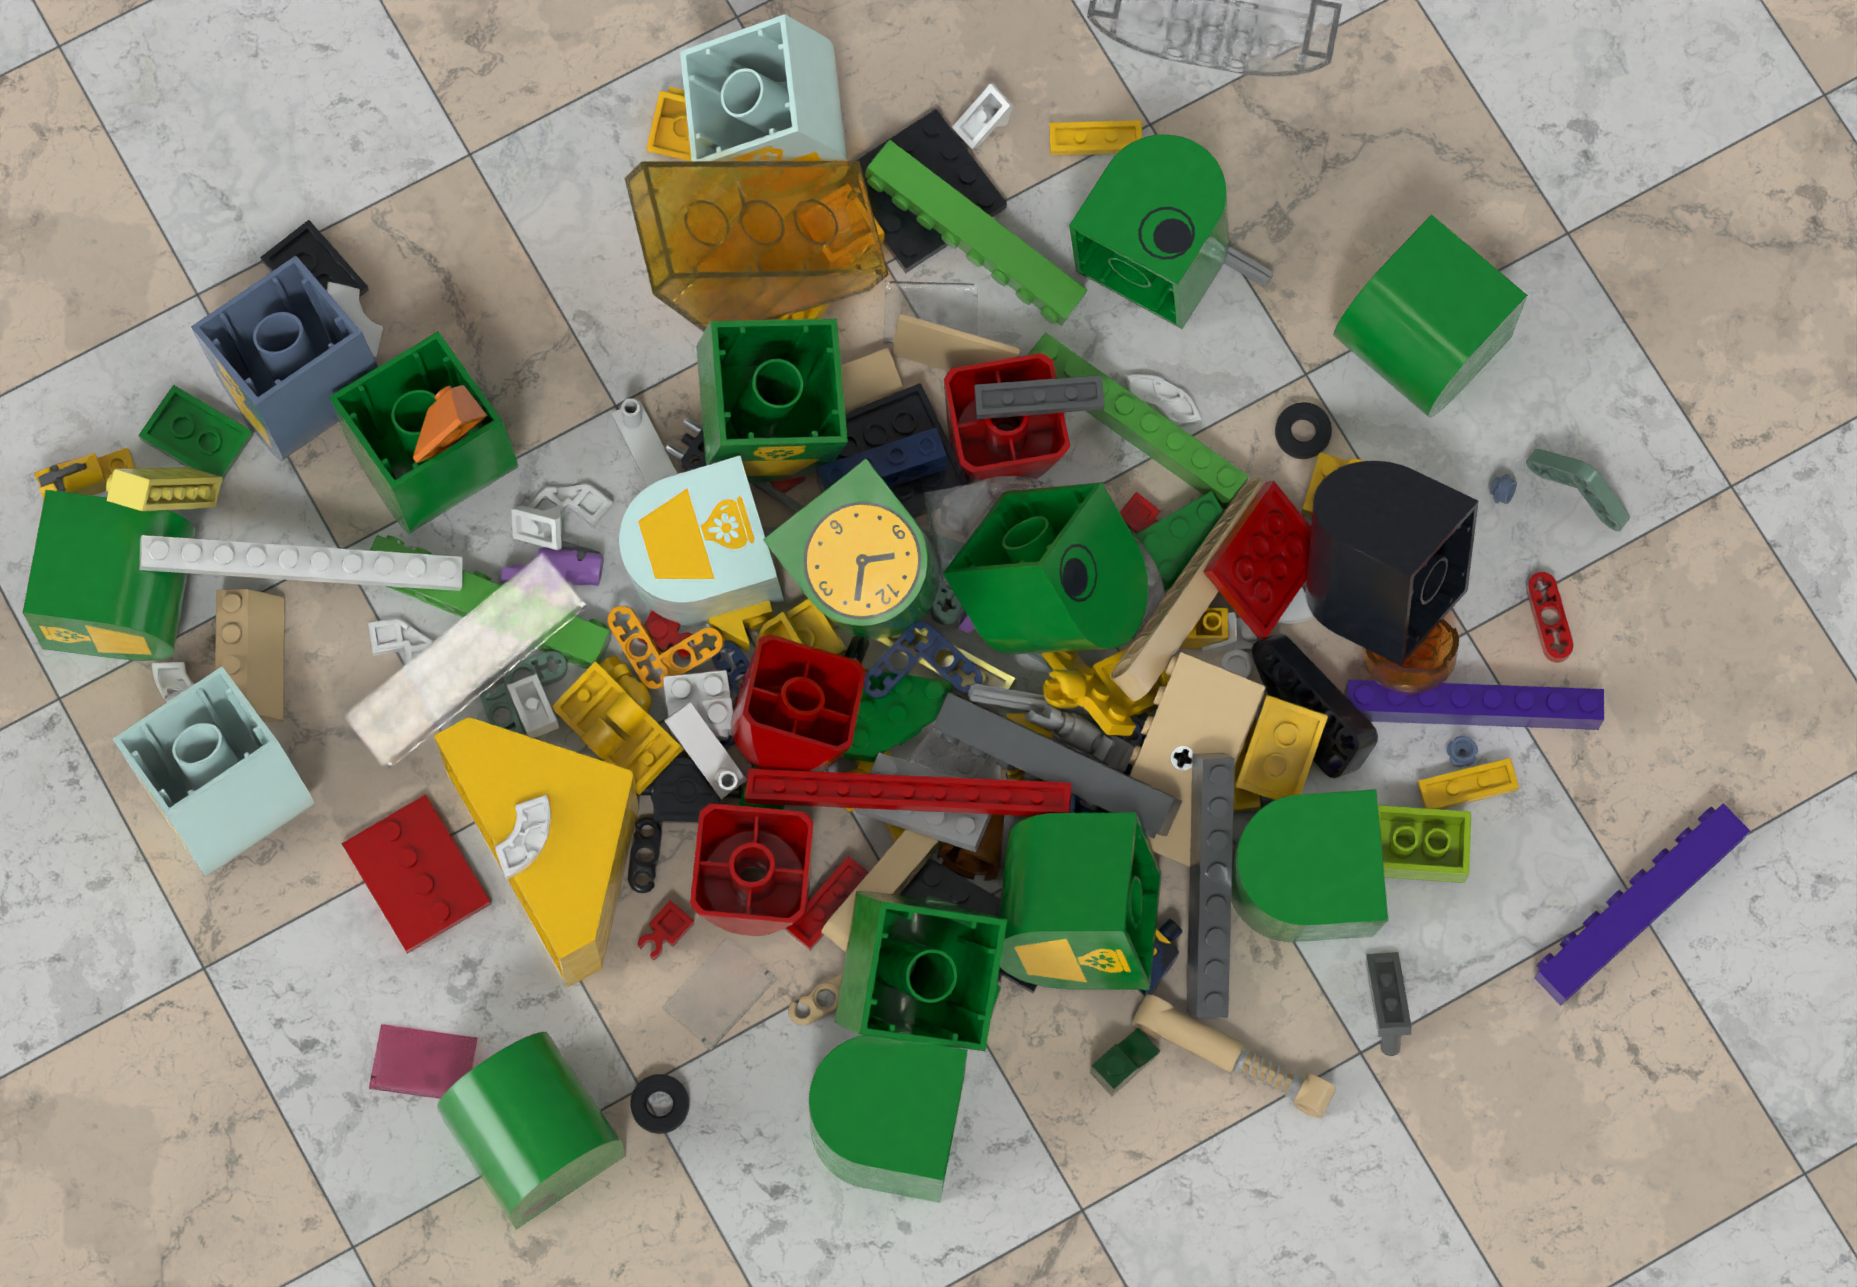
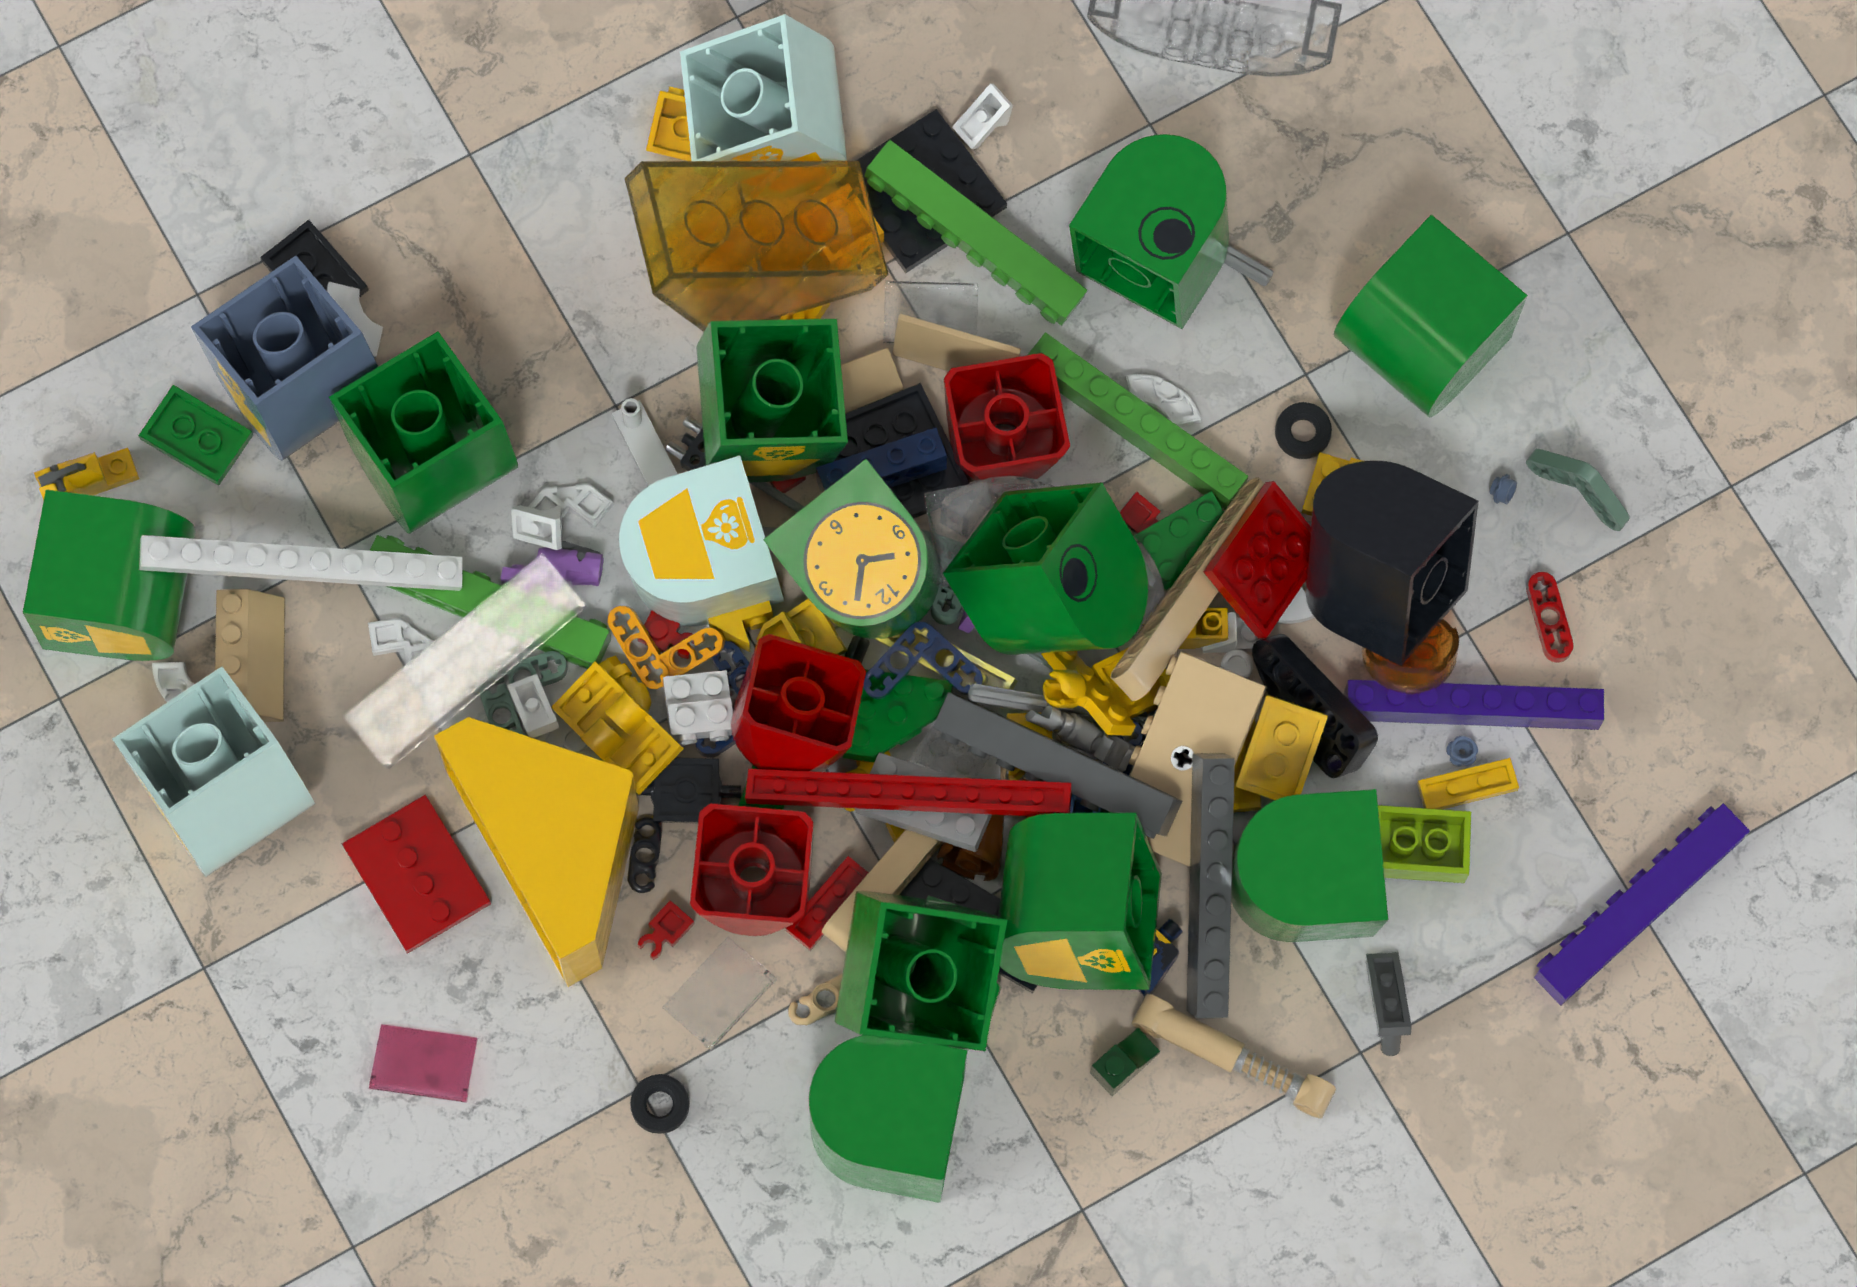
light yellow brick [106,467,223,511] -> none
orange slope [413,385,487,463] -> none
green brick [437,1032,626,1230] -> none
white tile [495,795,551,880] -> none
white piece [664,701,747,799] -> none
dark grey plate [974,375,1105,419] -> none
yellow plate [1049,120,1142,156] -> none

